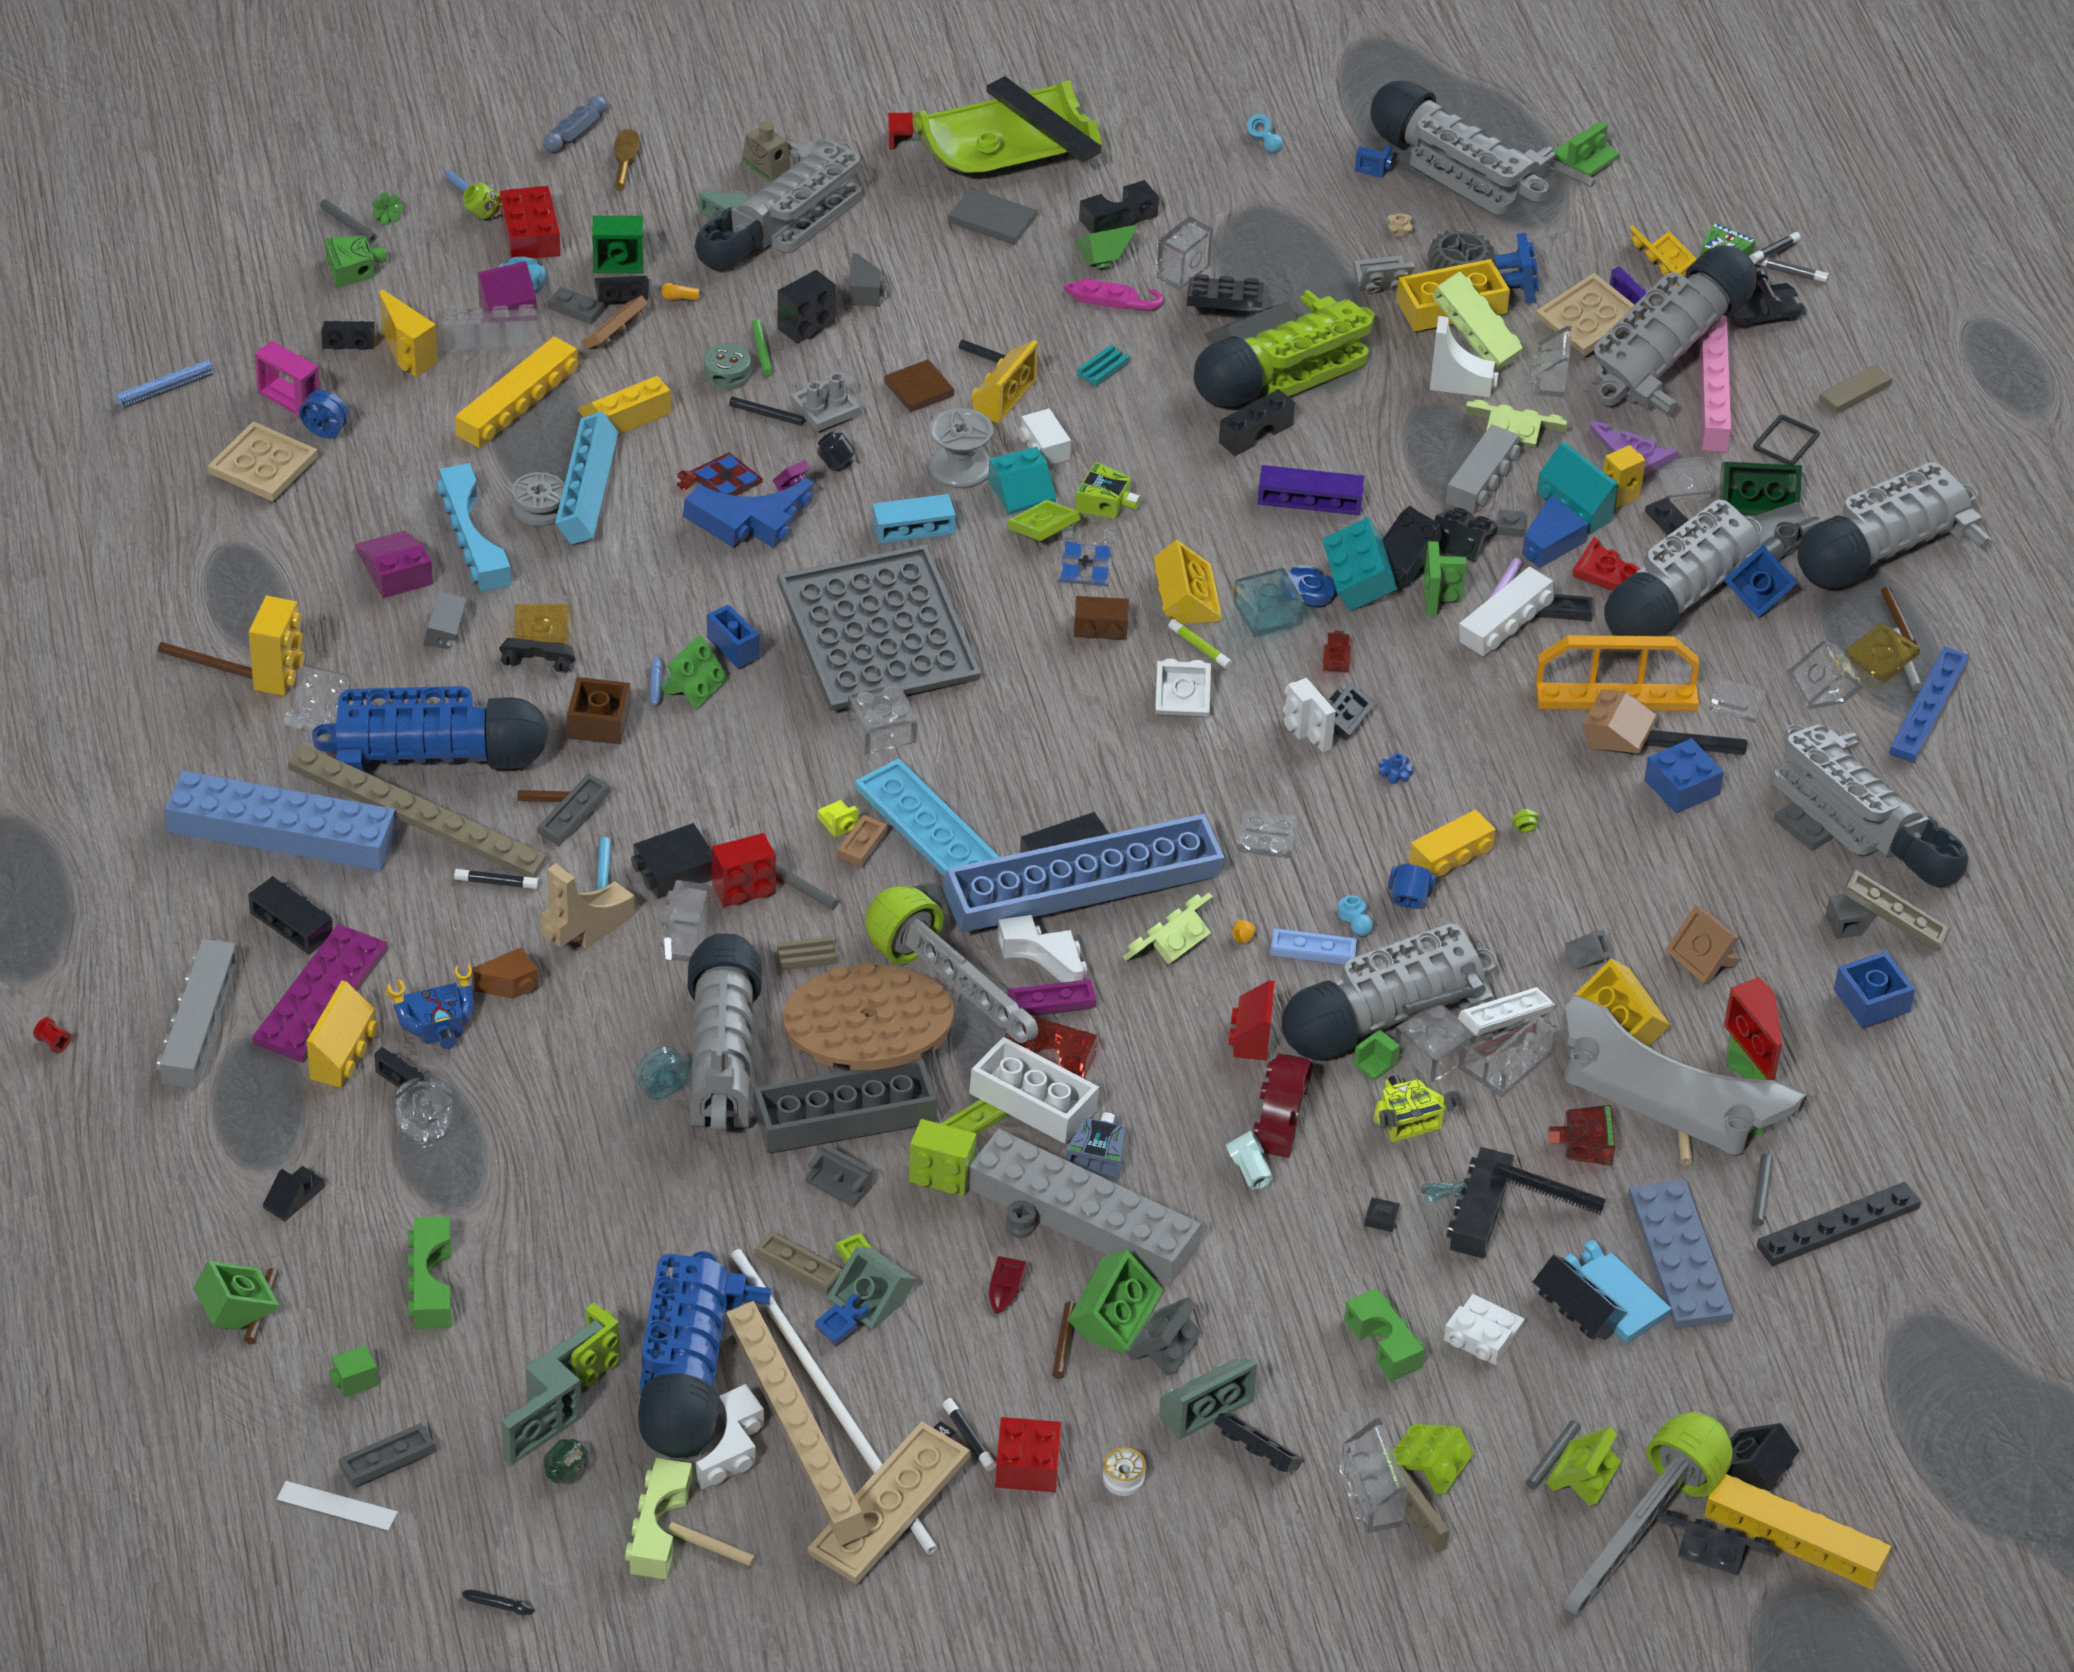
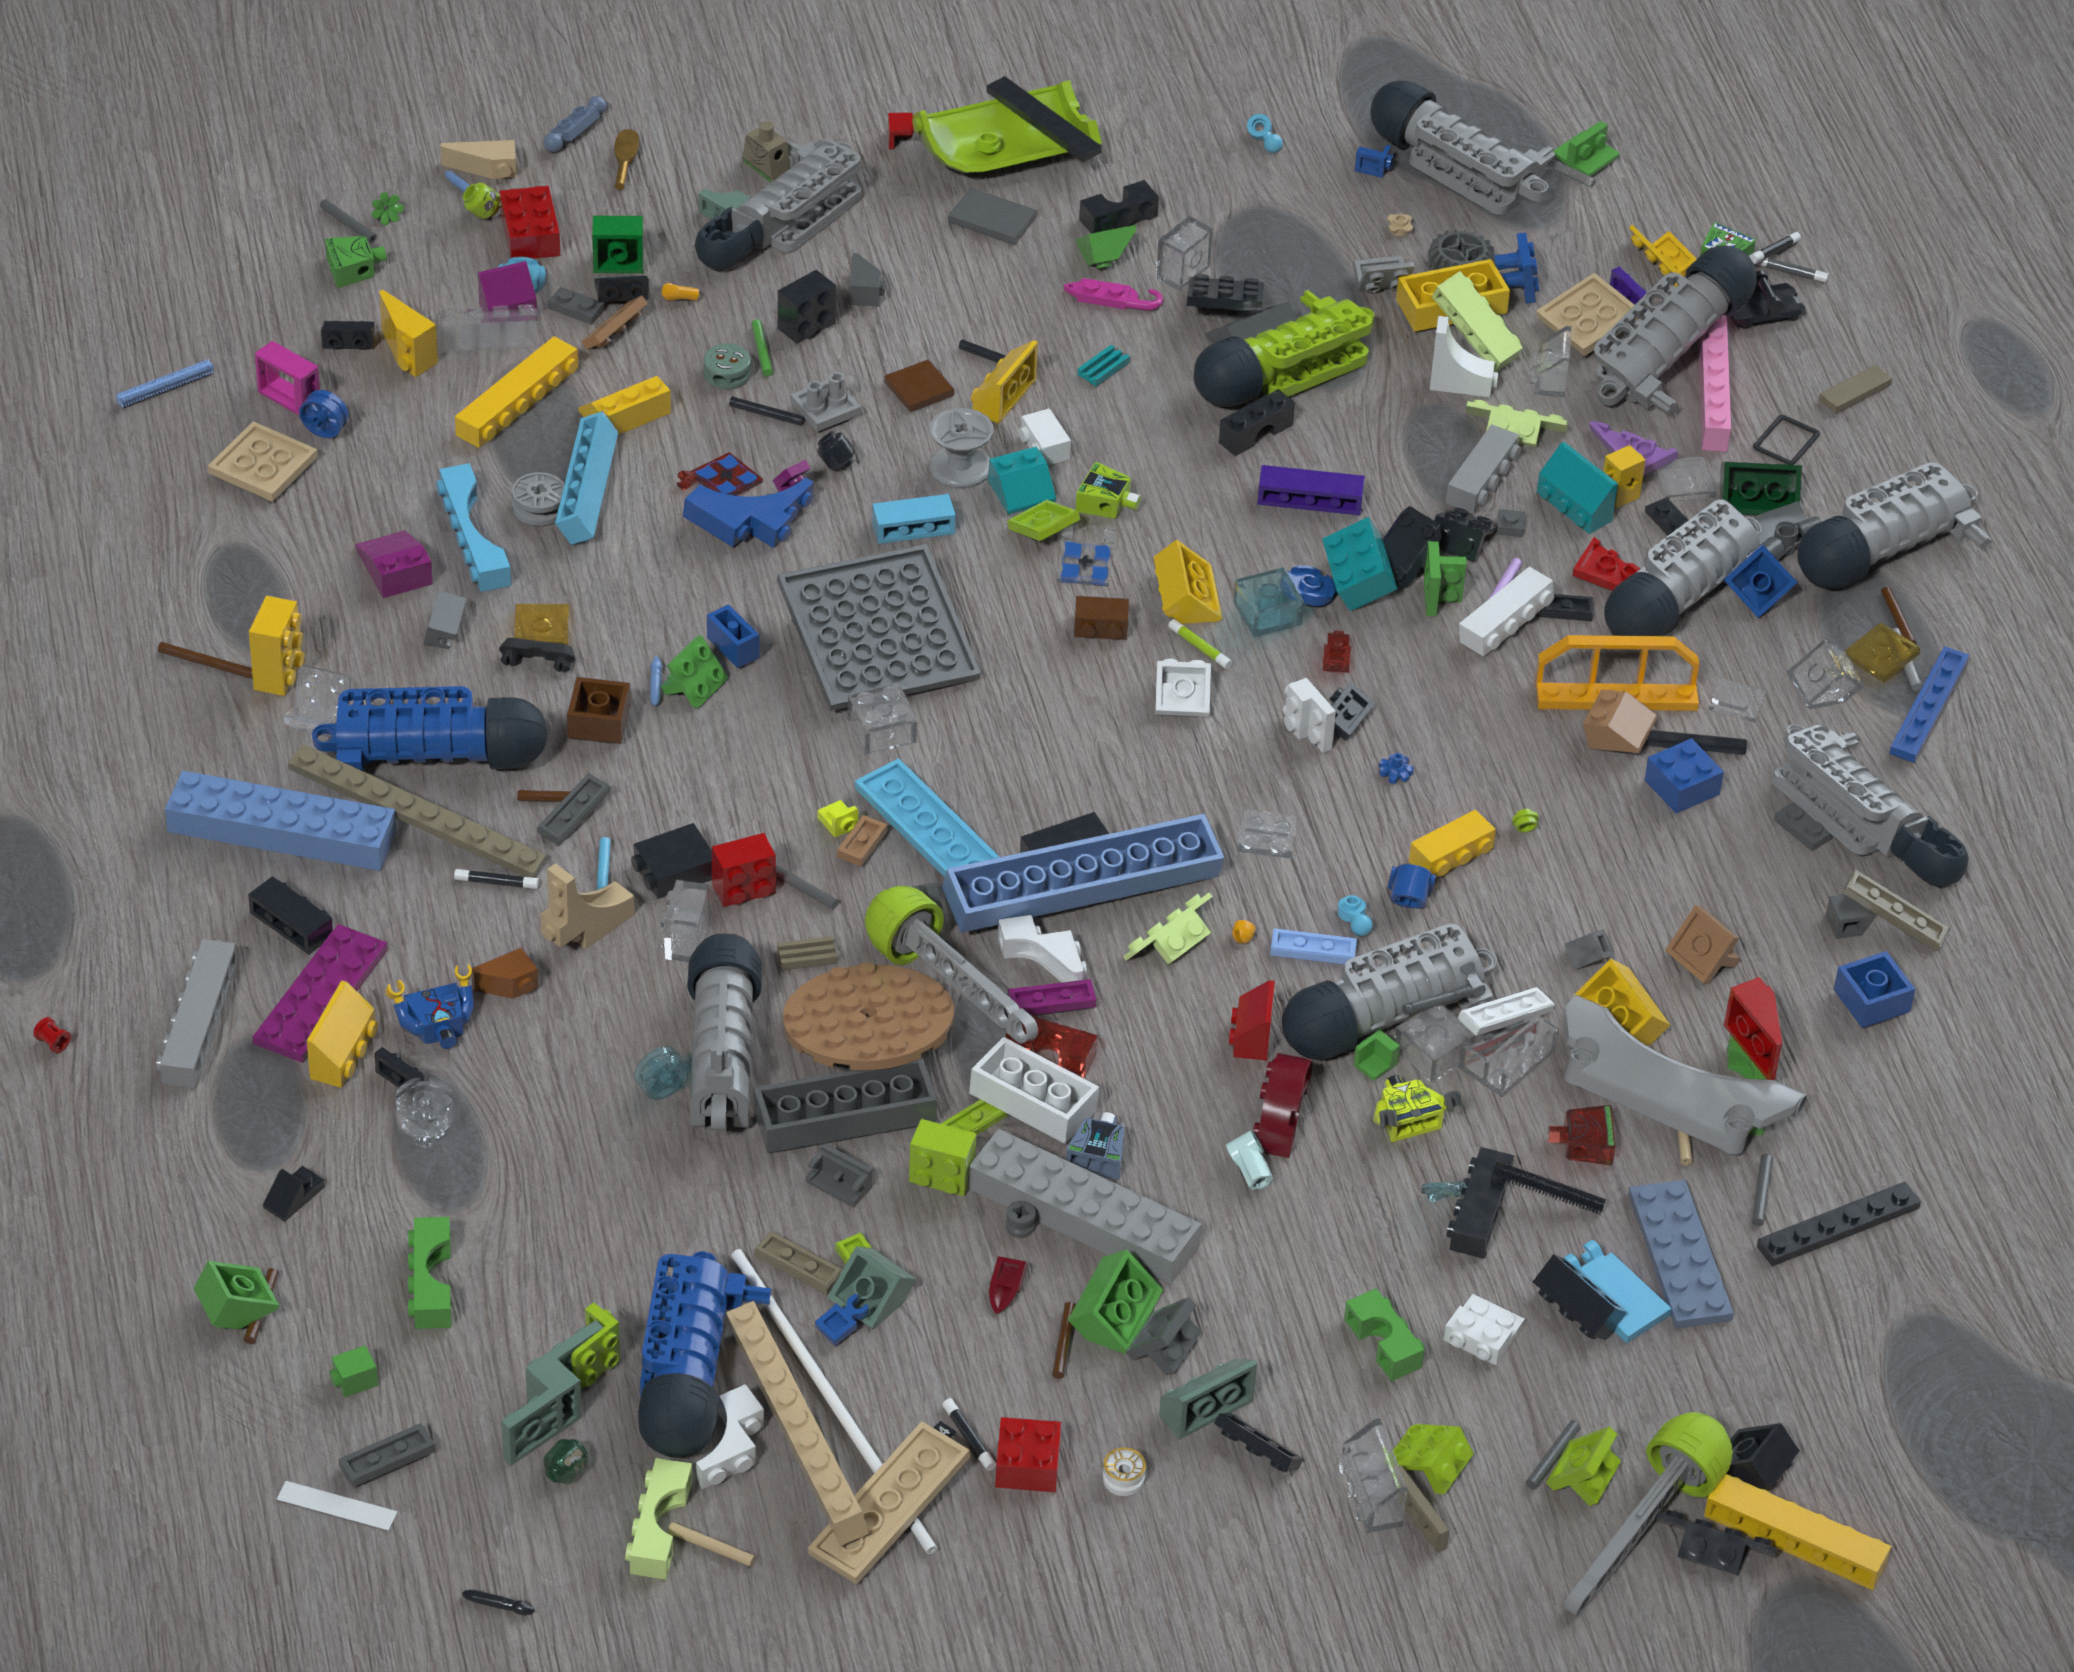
black tile [1364,1197,1400,1232] -> none
blue slope [1522,495,1588,568] -> none
none -> tan slope [440,140,516,179]

